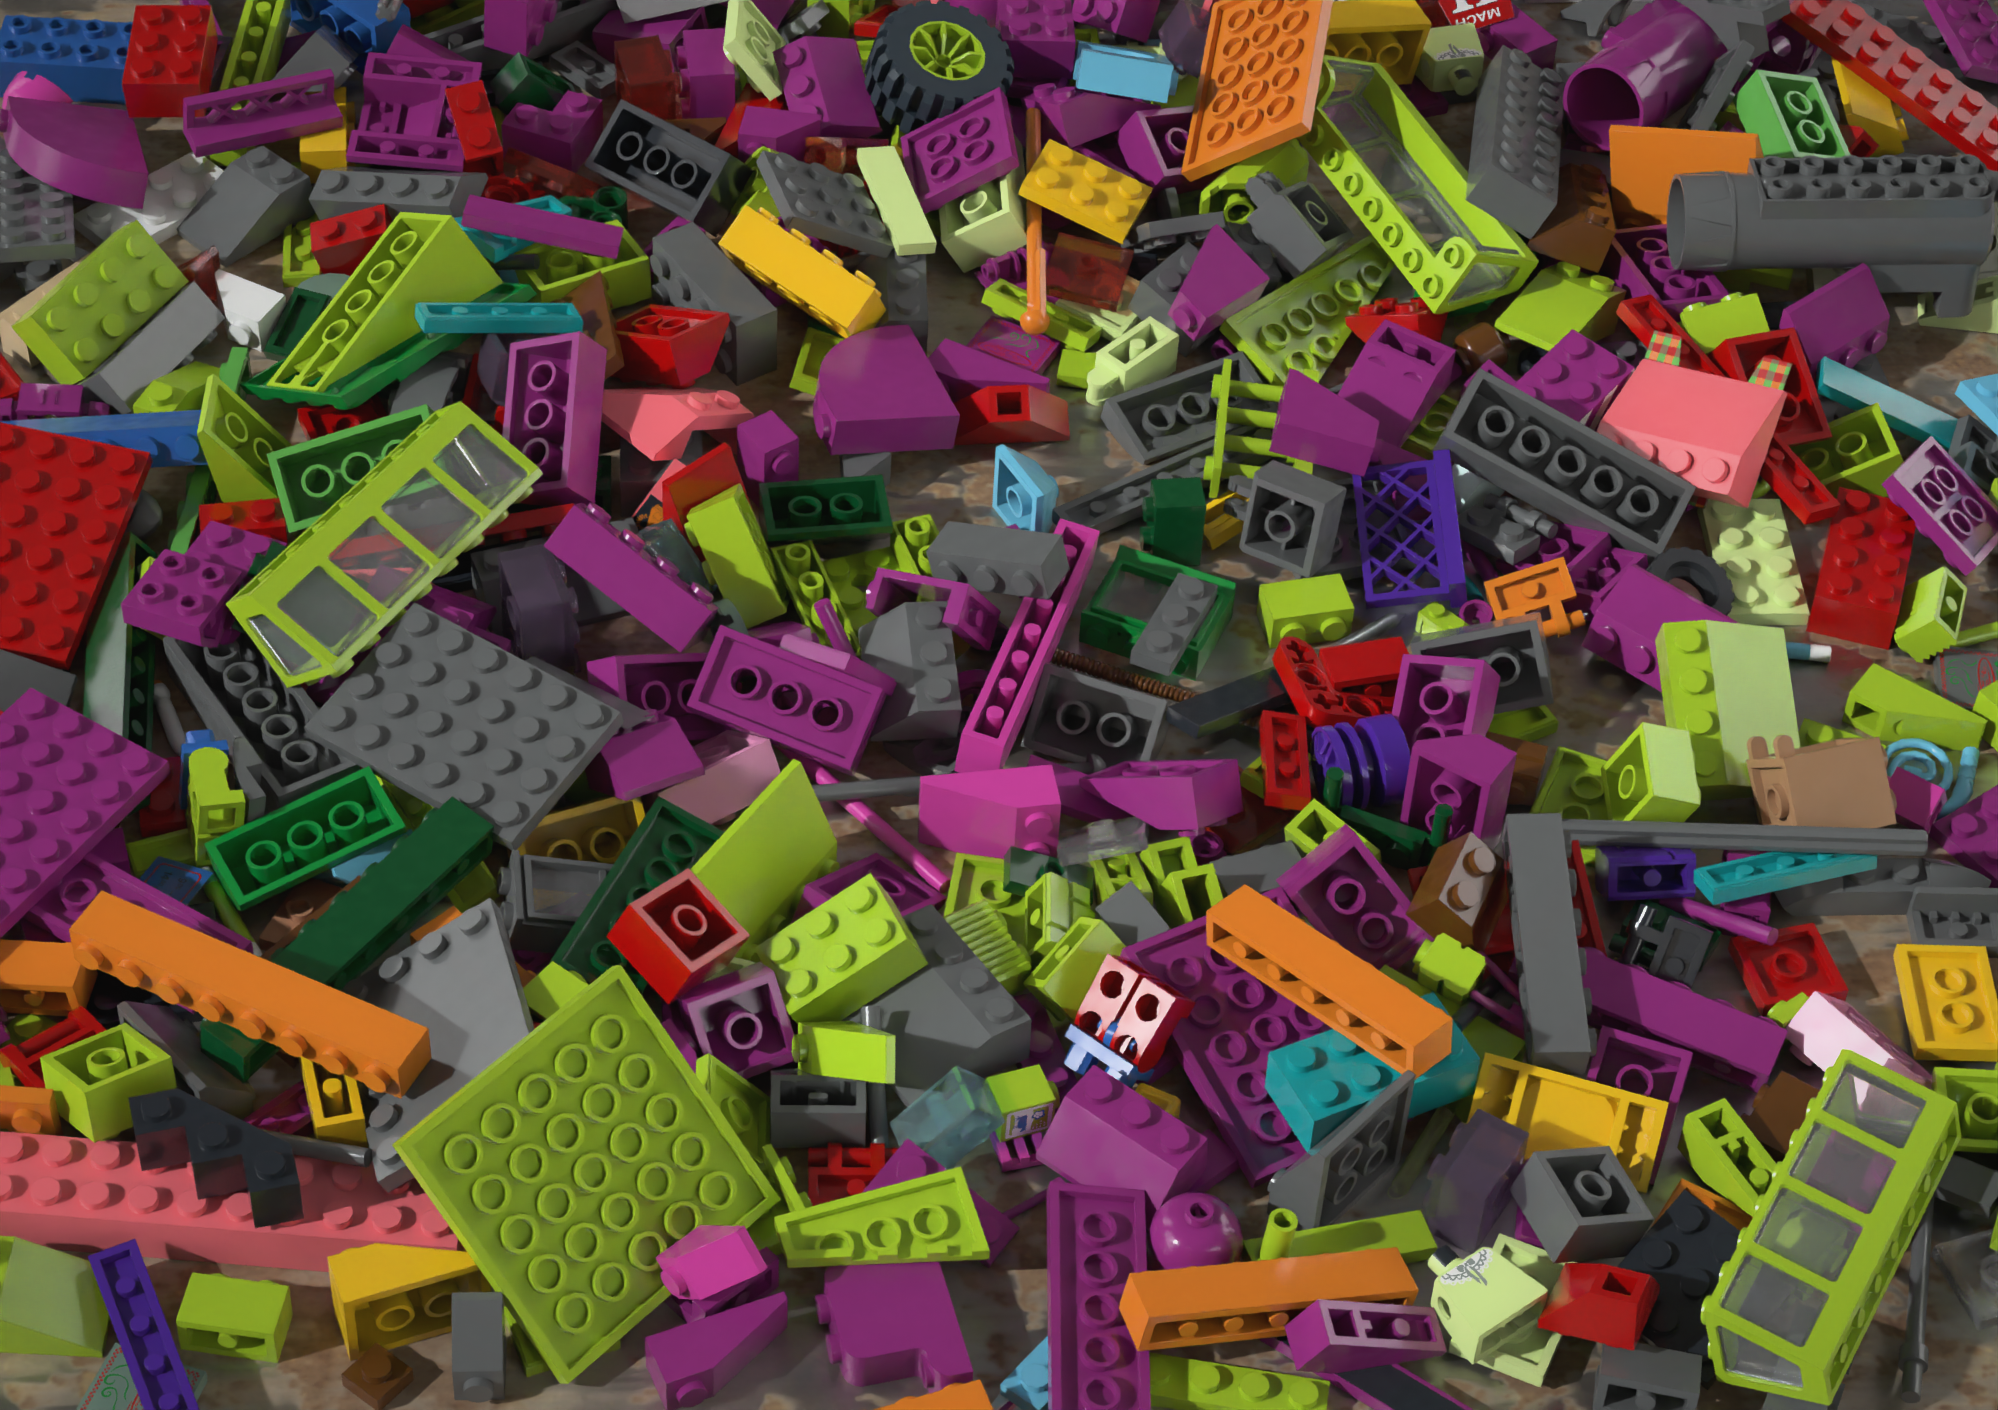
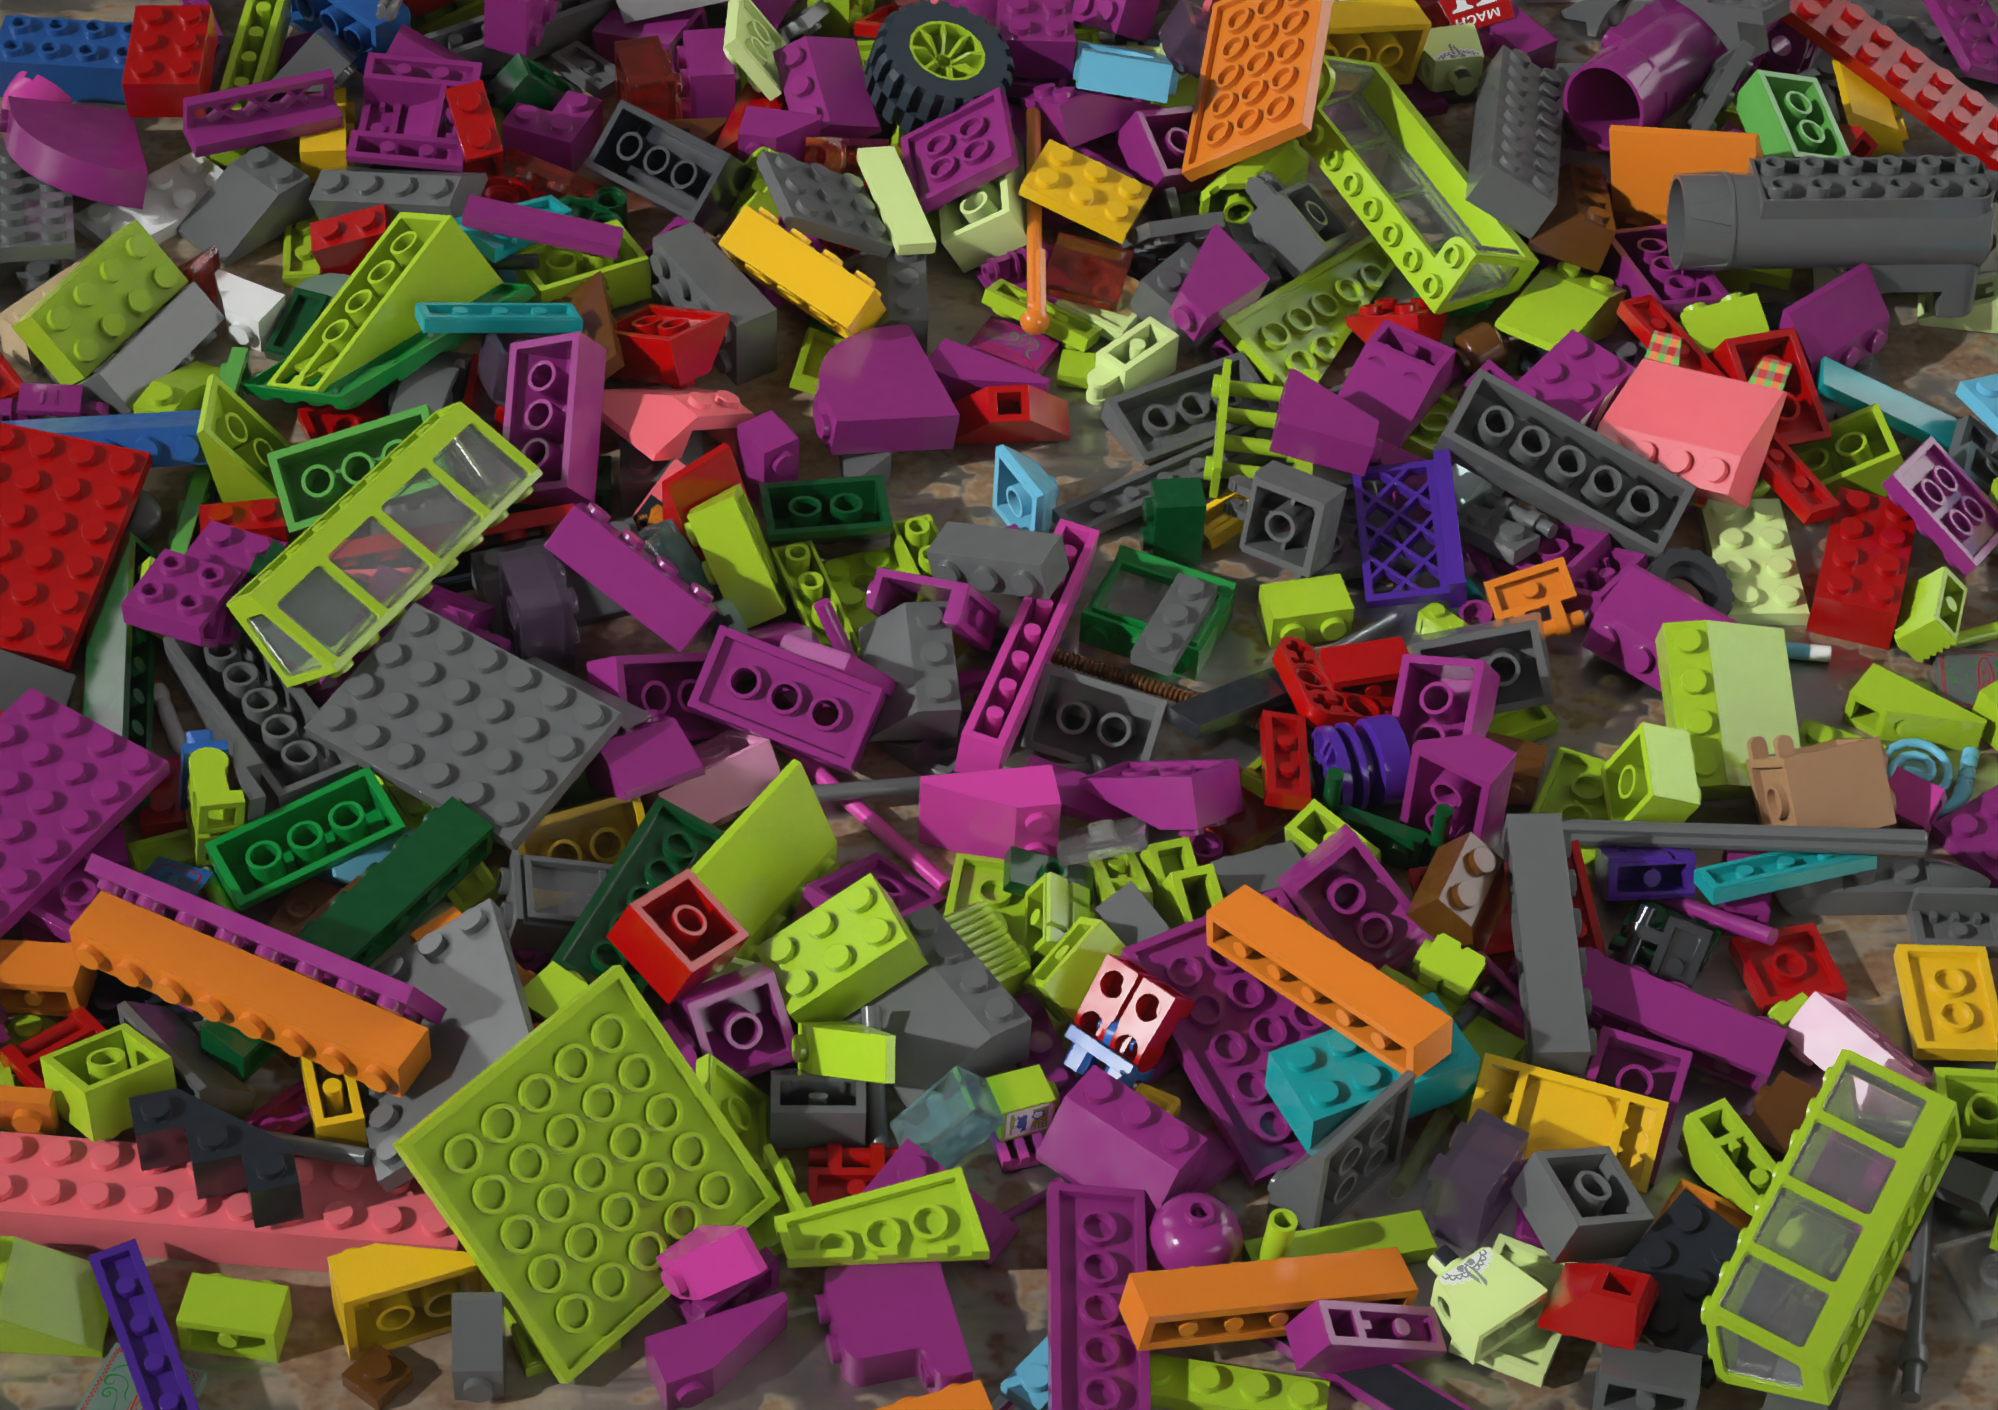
none -> magenta plate [84,853,447,1026]

